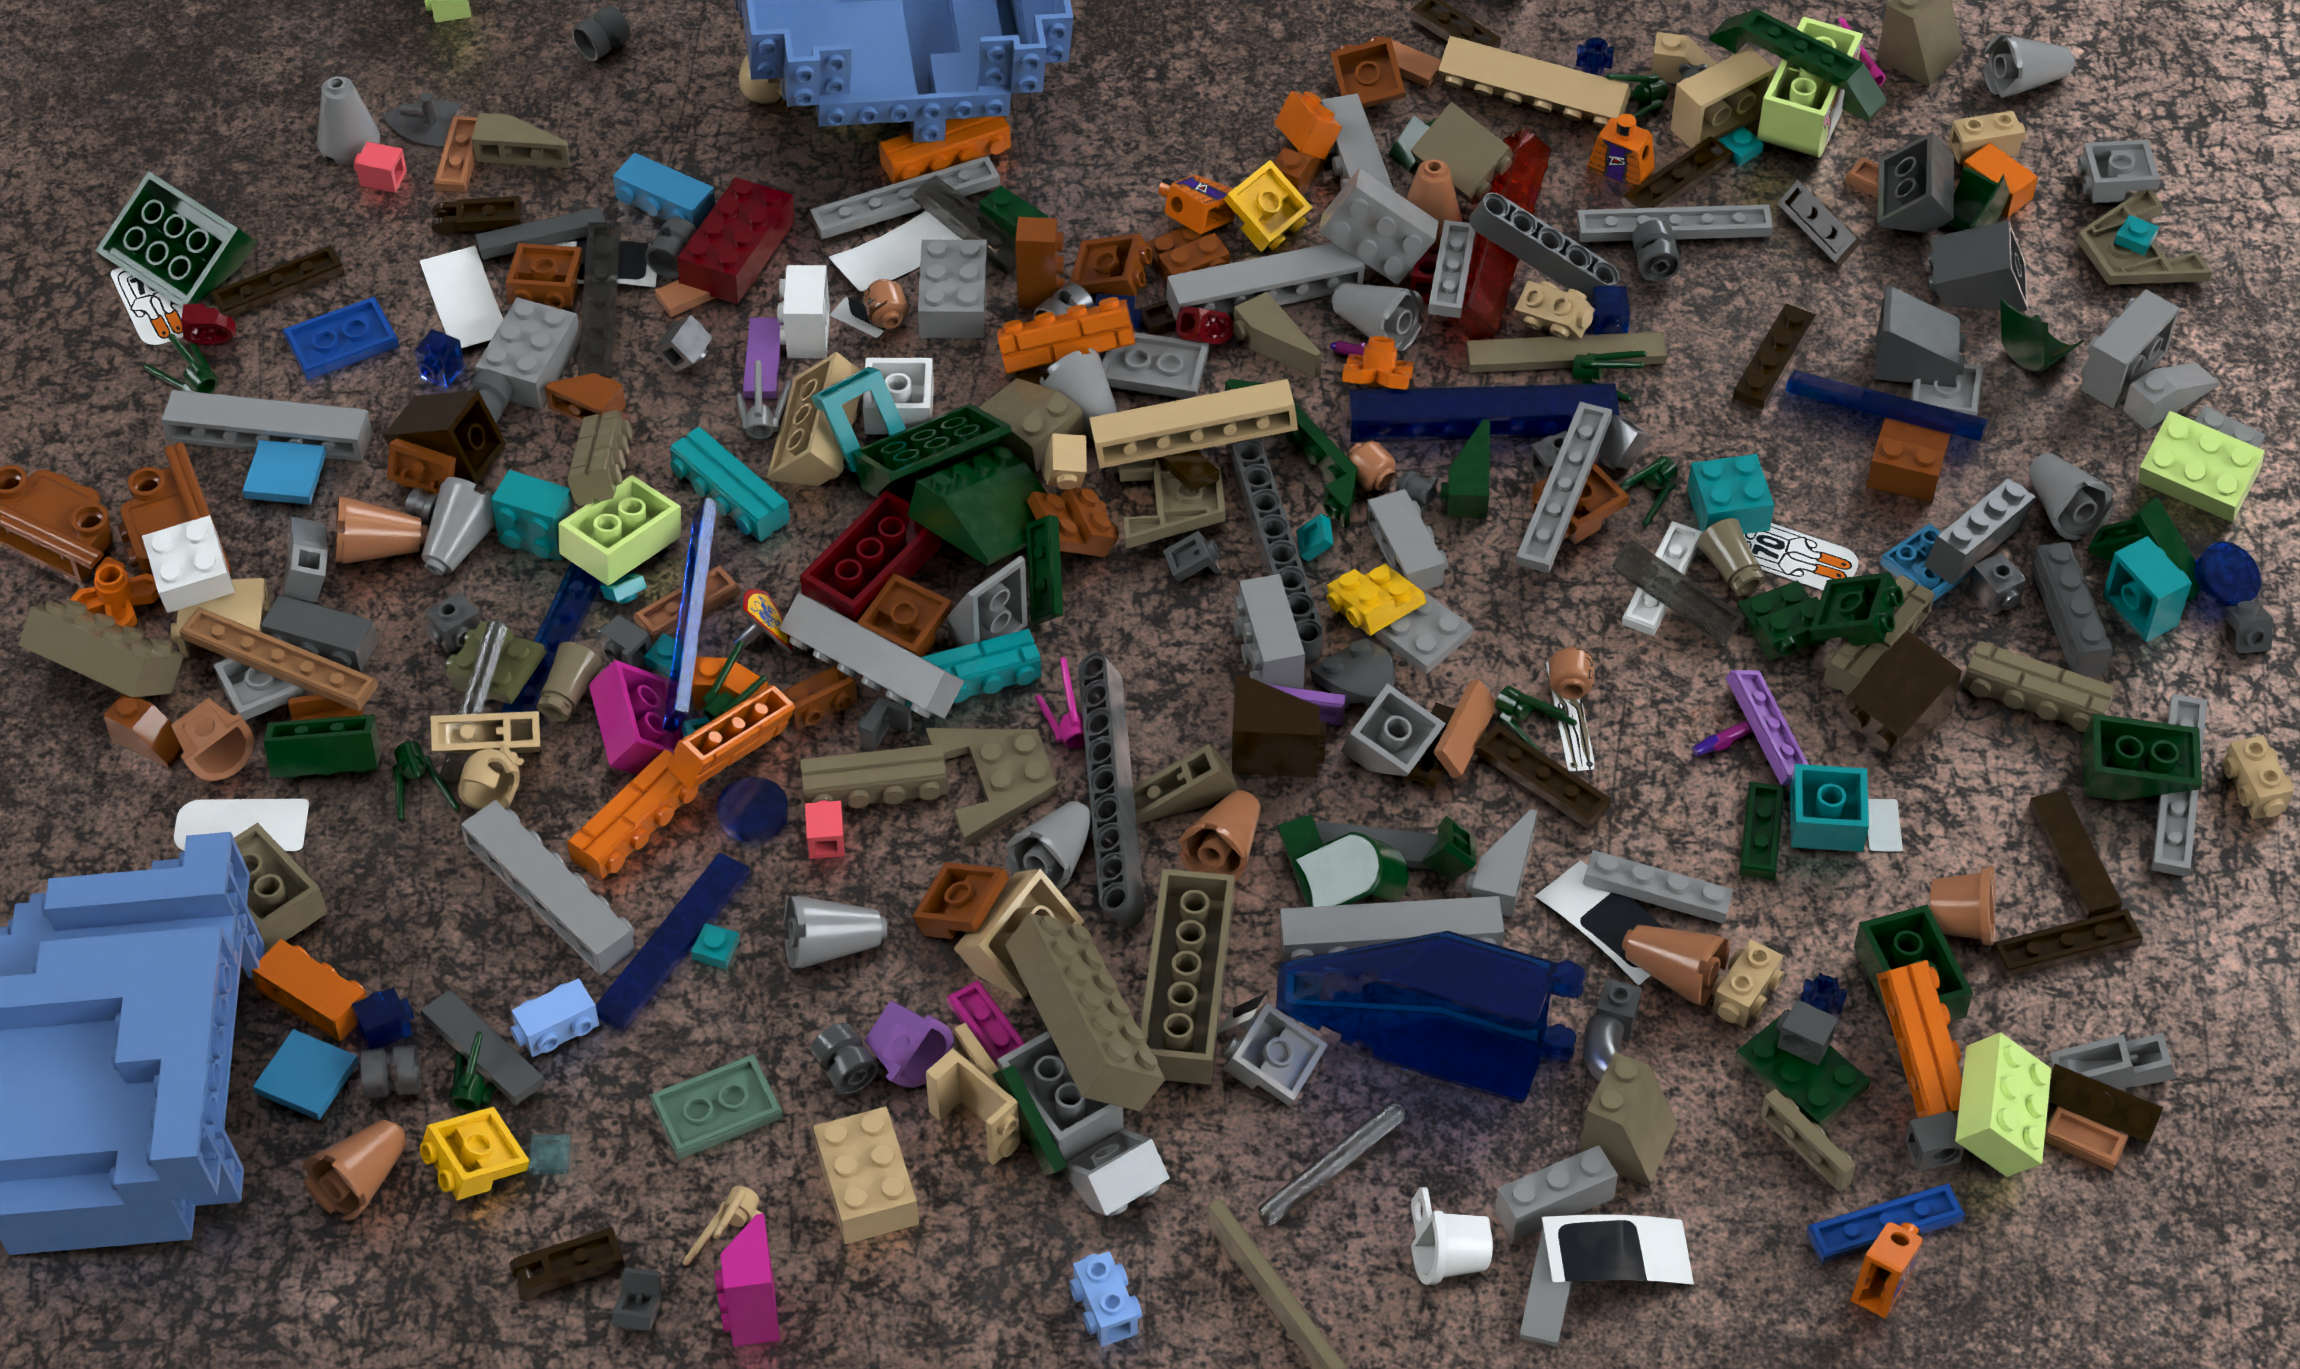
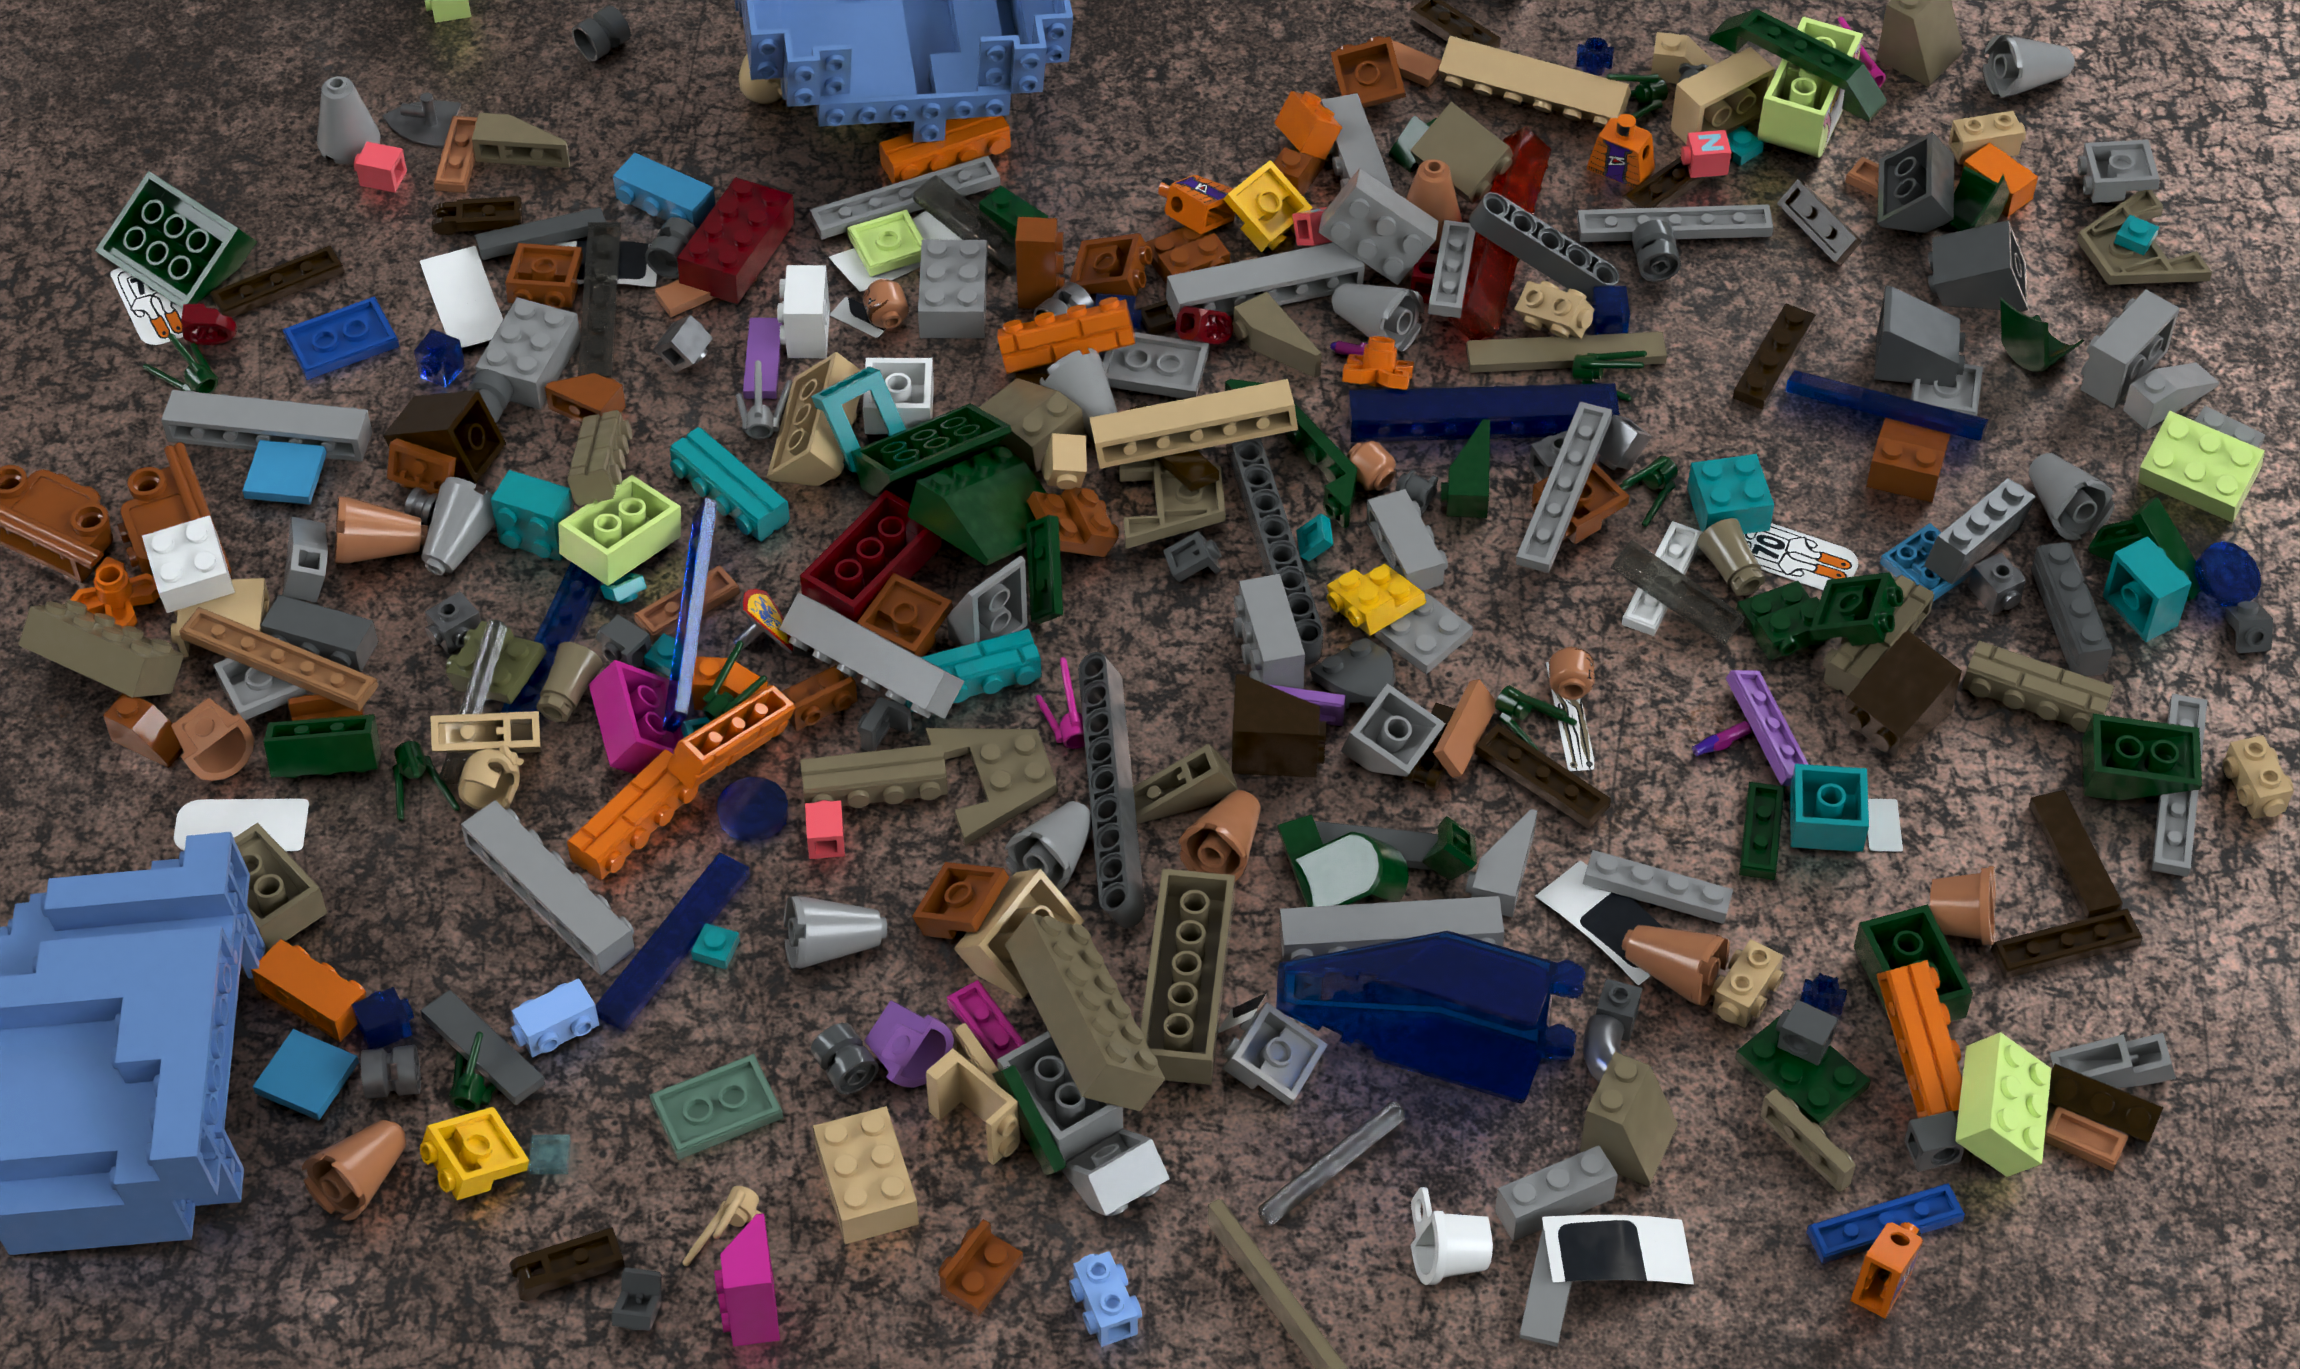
none -> yellowish green tile [847,209,924,277]
none -> dark orange bracket [938,1219,1023,1317]
none -> coral brick [1292,207,1332,246]
none -> coral brick [1681,130,1732,178]

